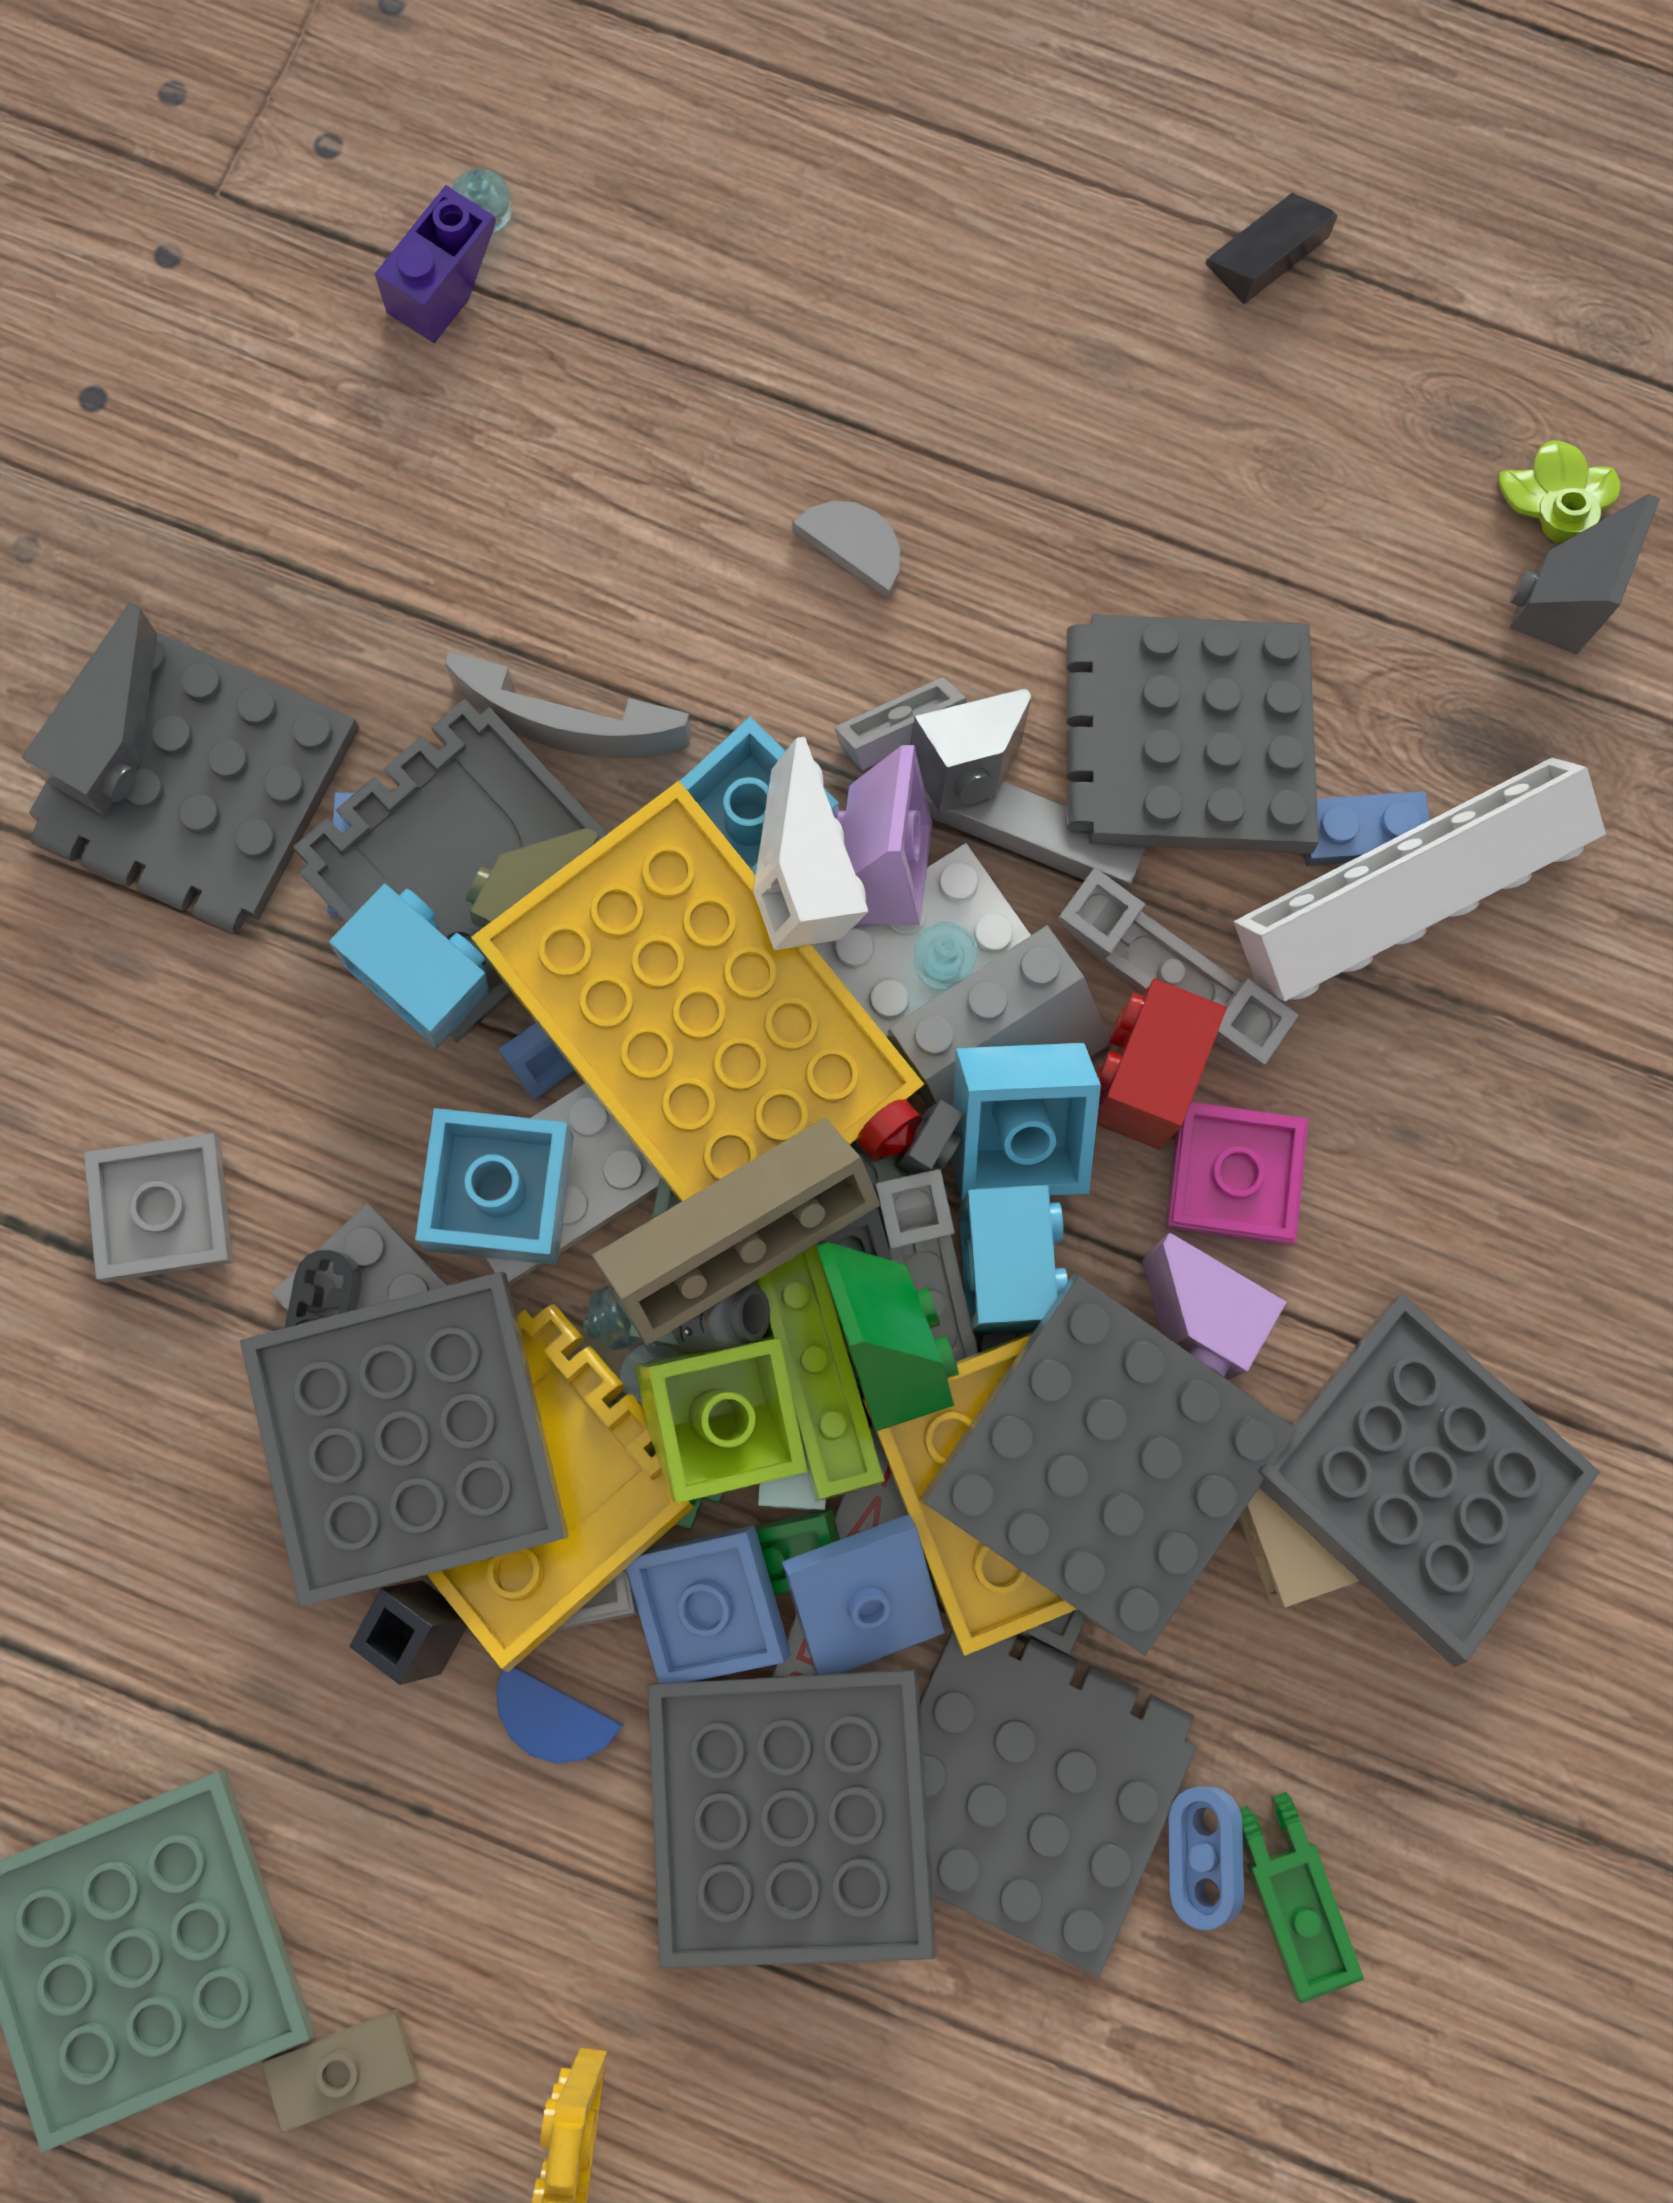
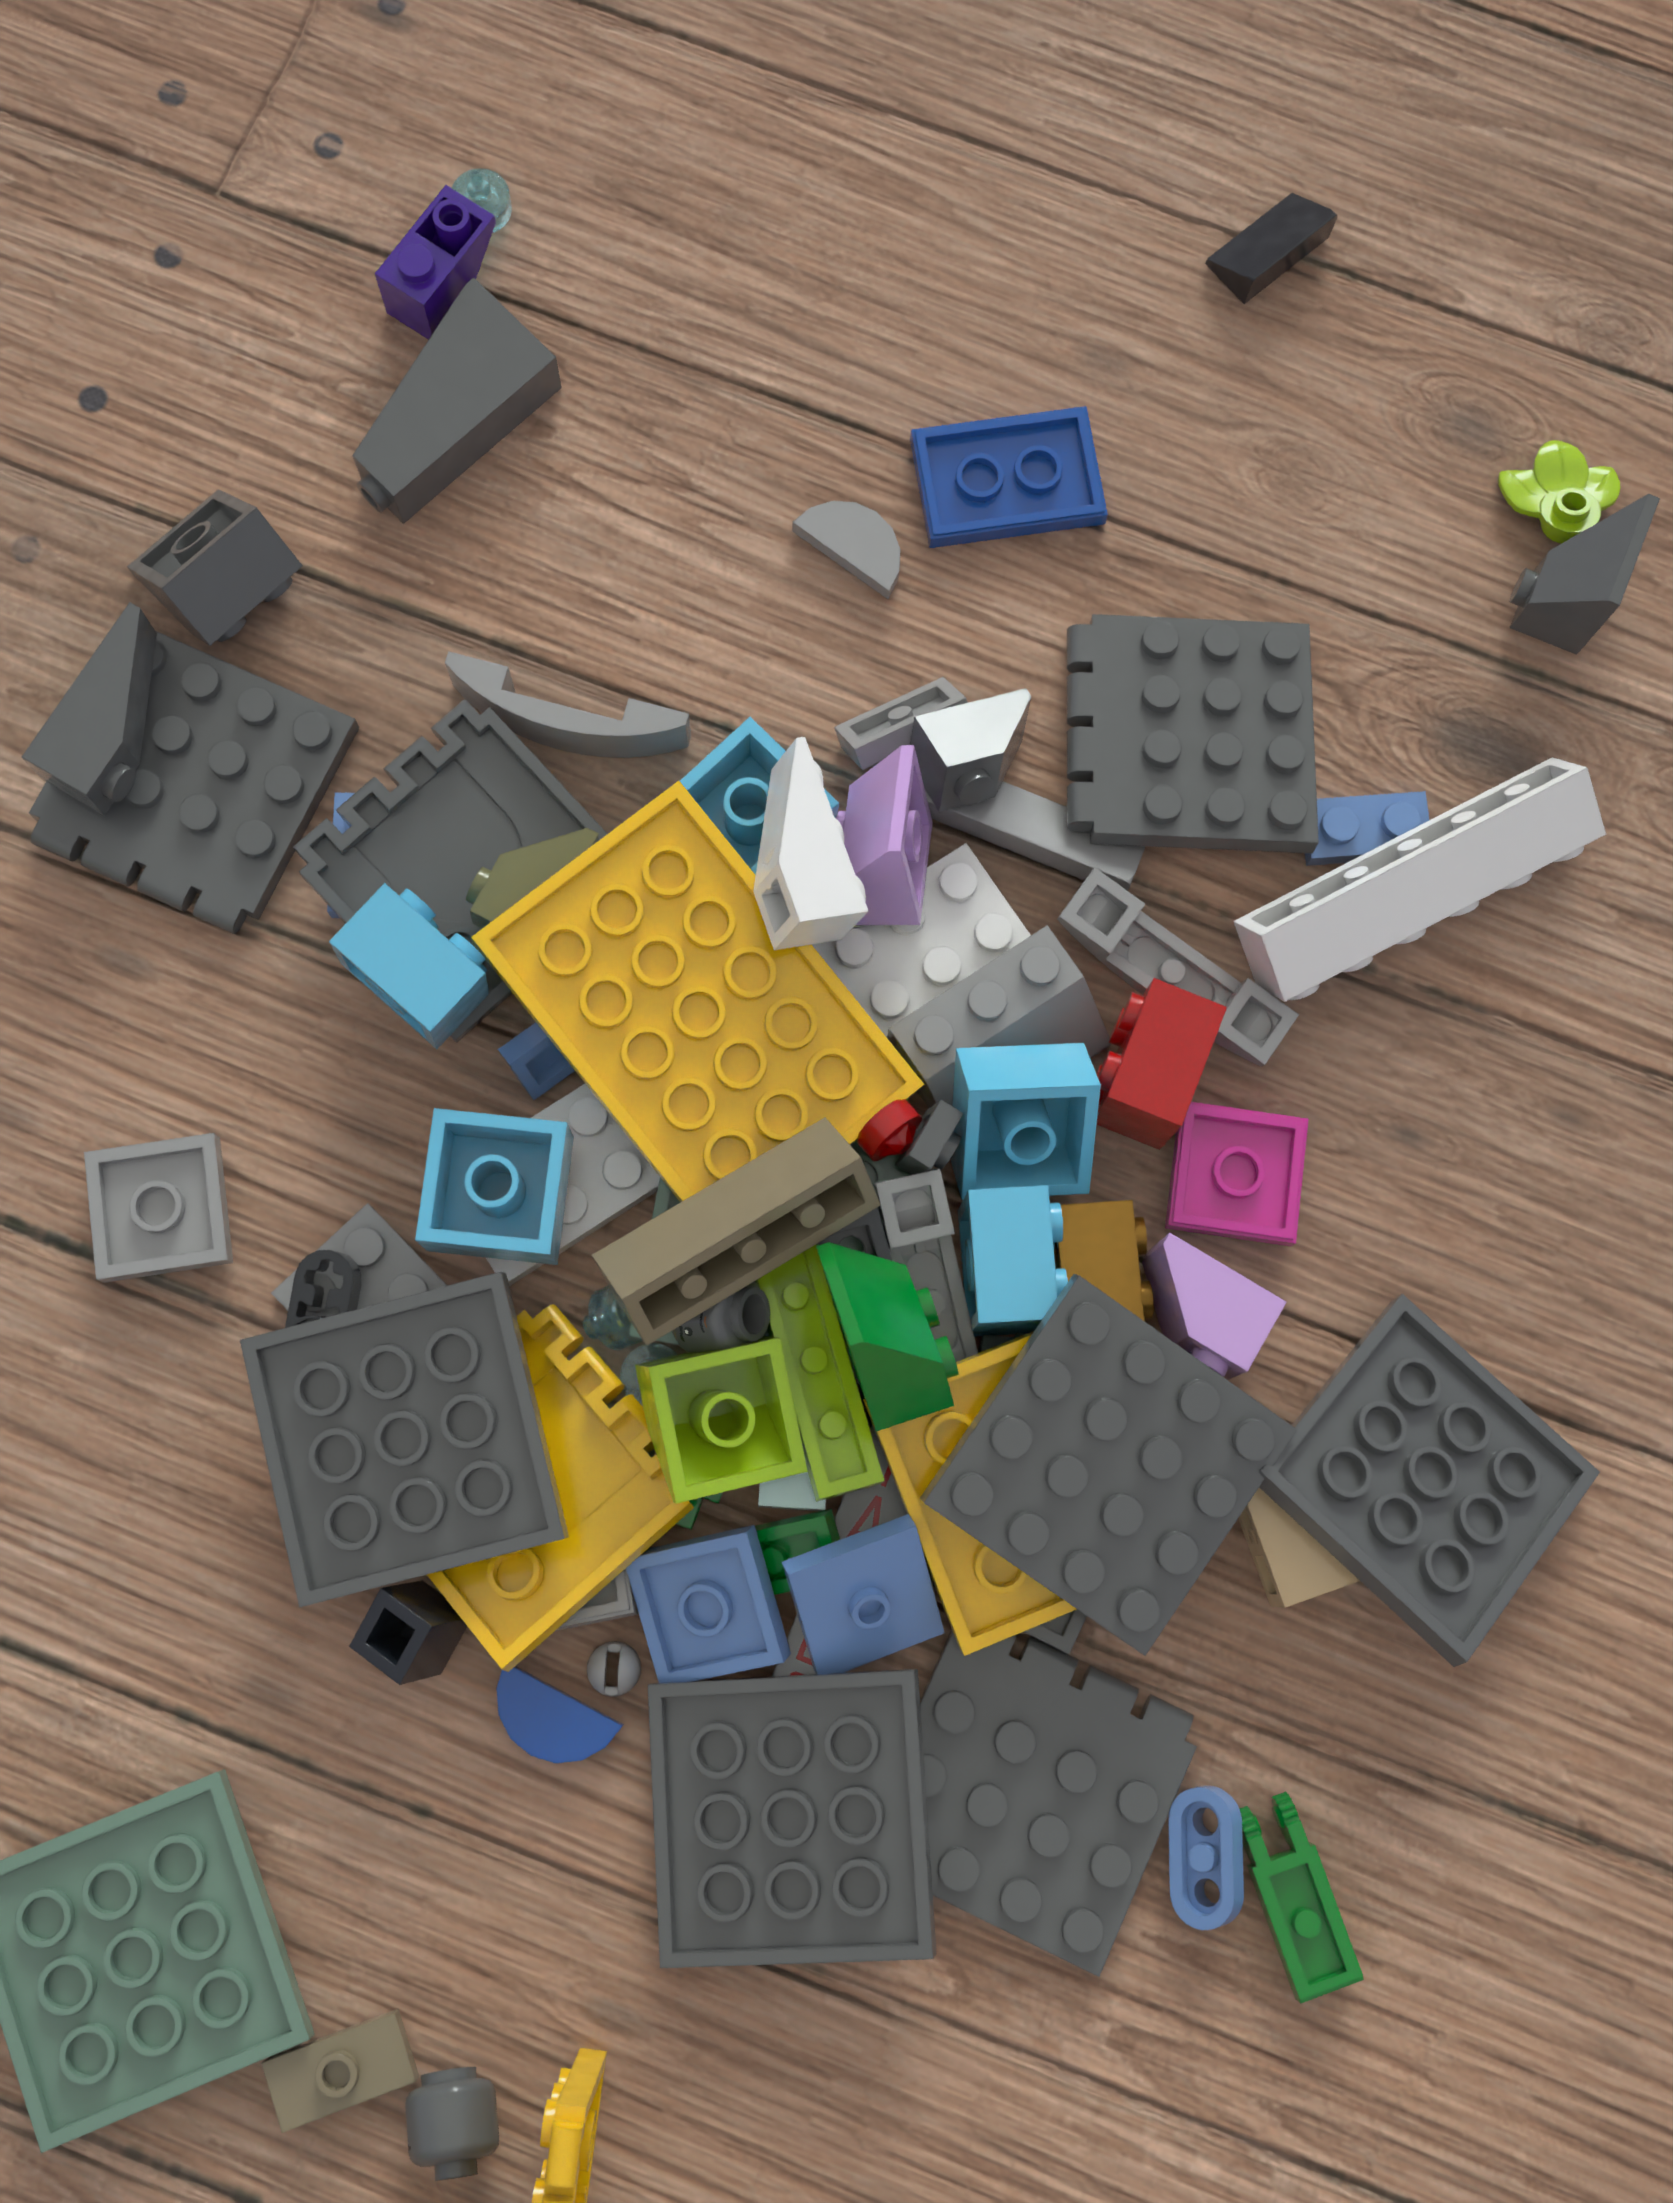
clear light blue tile [913,922,978,990] -> none
none -> dark grey slope [127,489,303,646]
none -> dark grey slope [352,278,562,524]
none -> dark grey head [405,2067,499,2181]
none -> light grey hinge [587,1641,641,1697]
none -> blue tile [910,406,1108,548]
none -> pearl gold brick [1054,1200,1154,1321]

